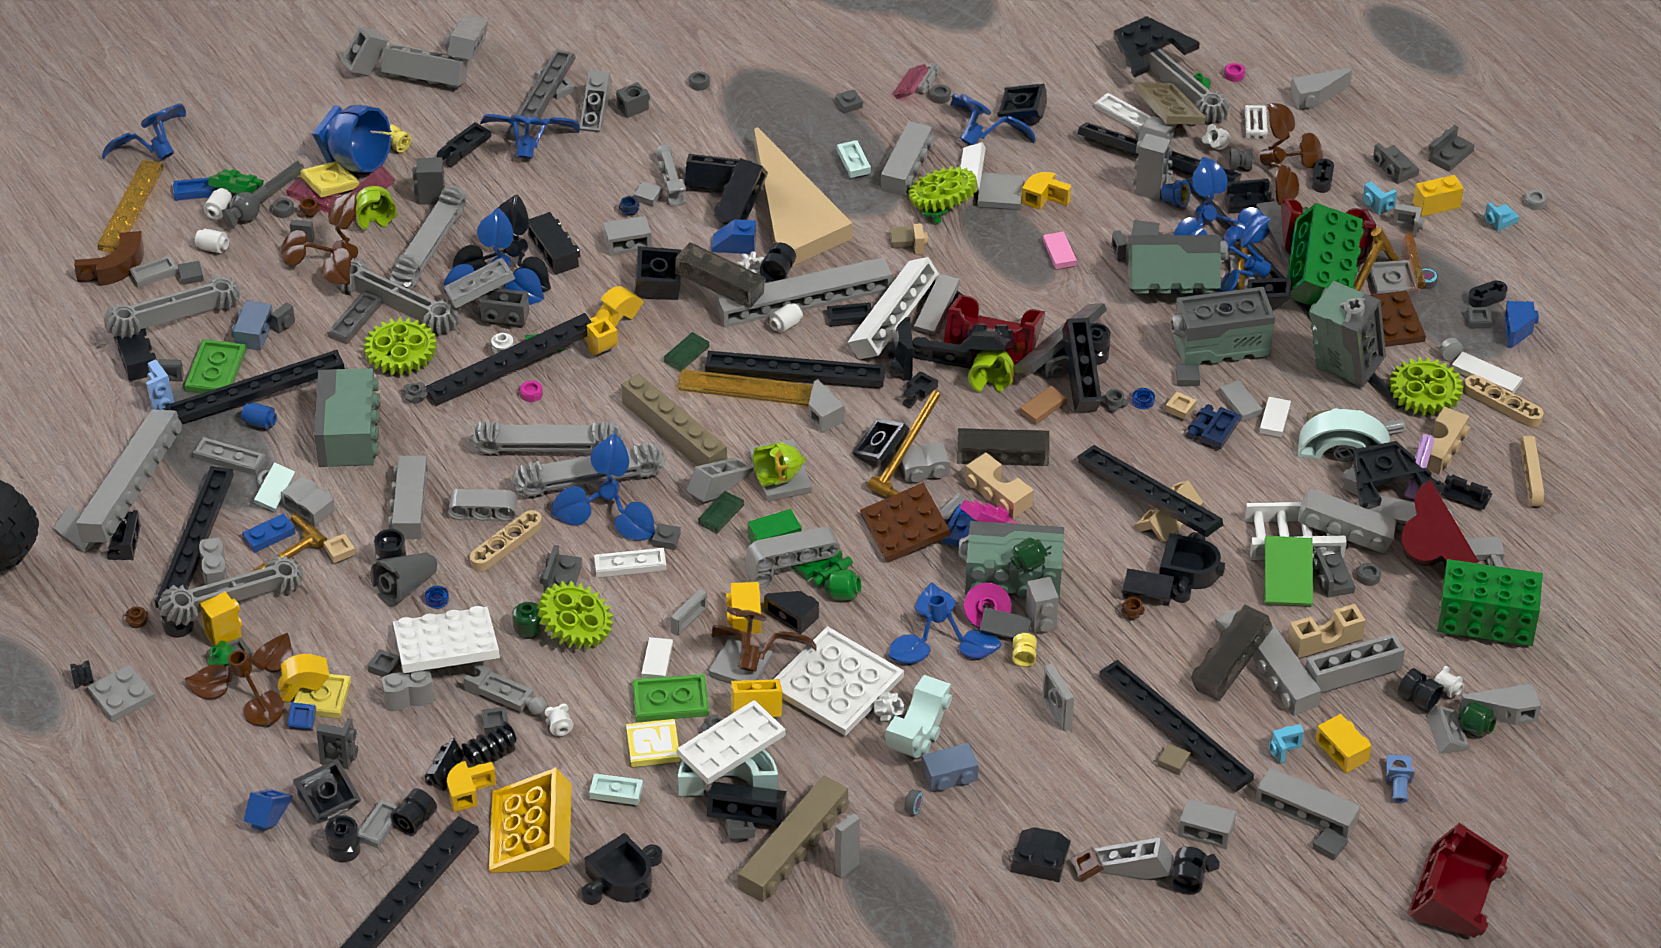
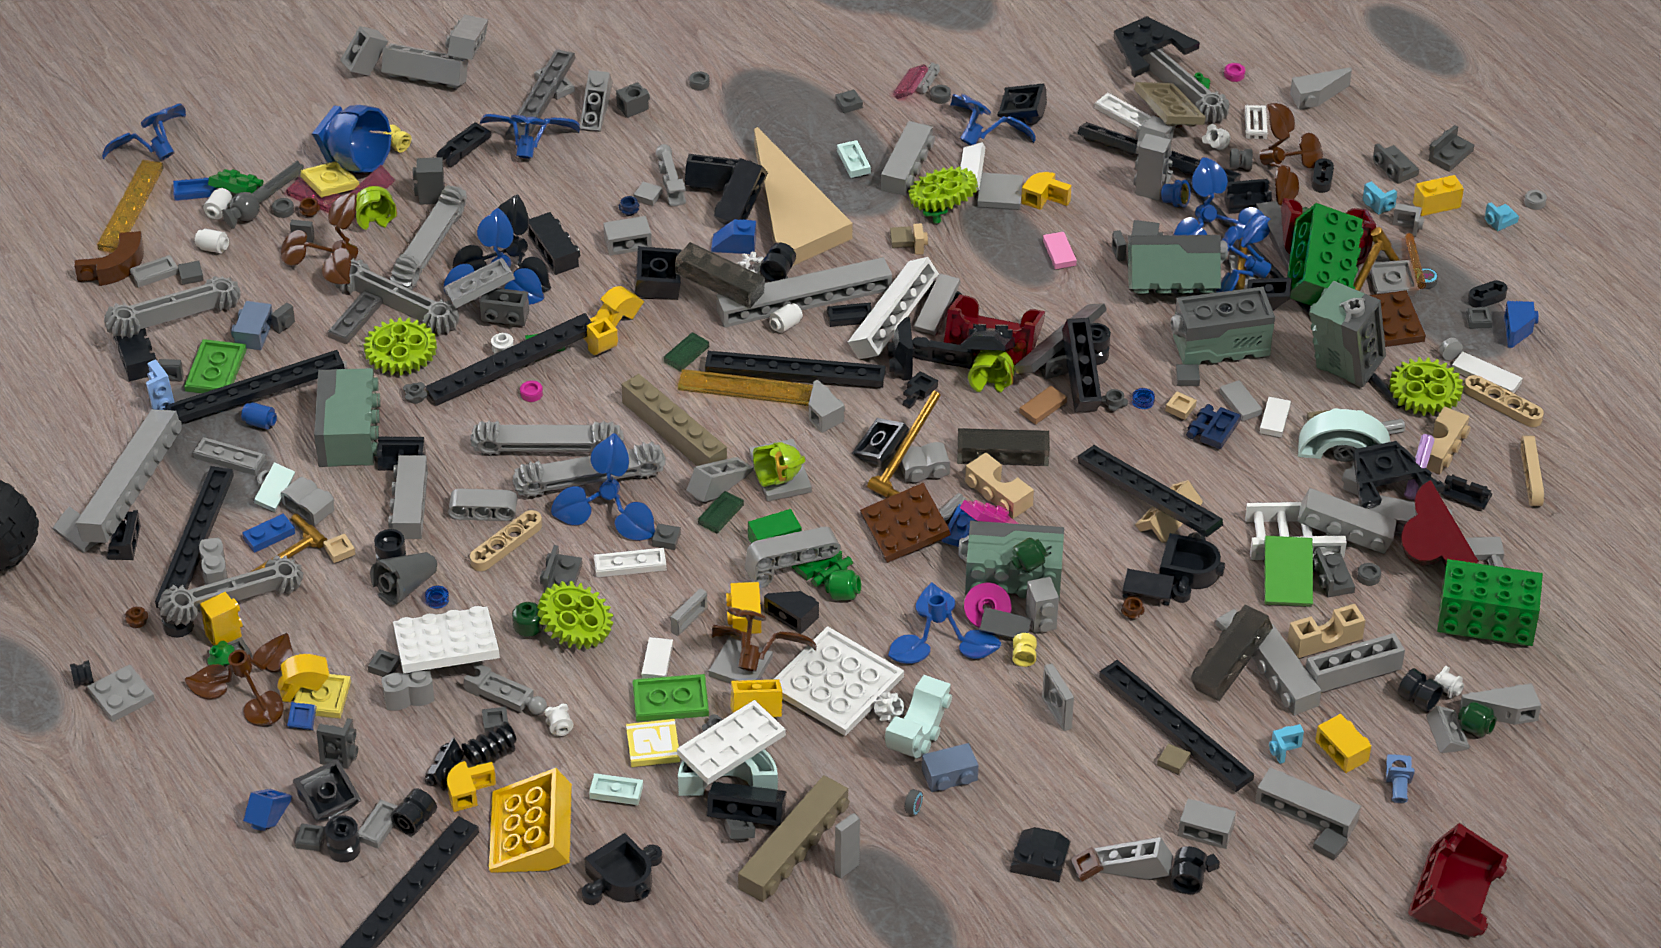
none -> dark grey tile [295,823,326,851]
none -> black hinge [377,436,426,471]

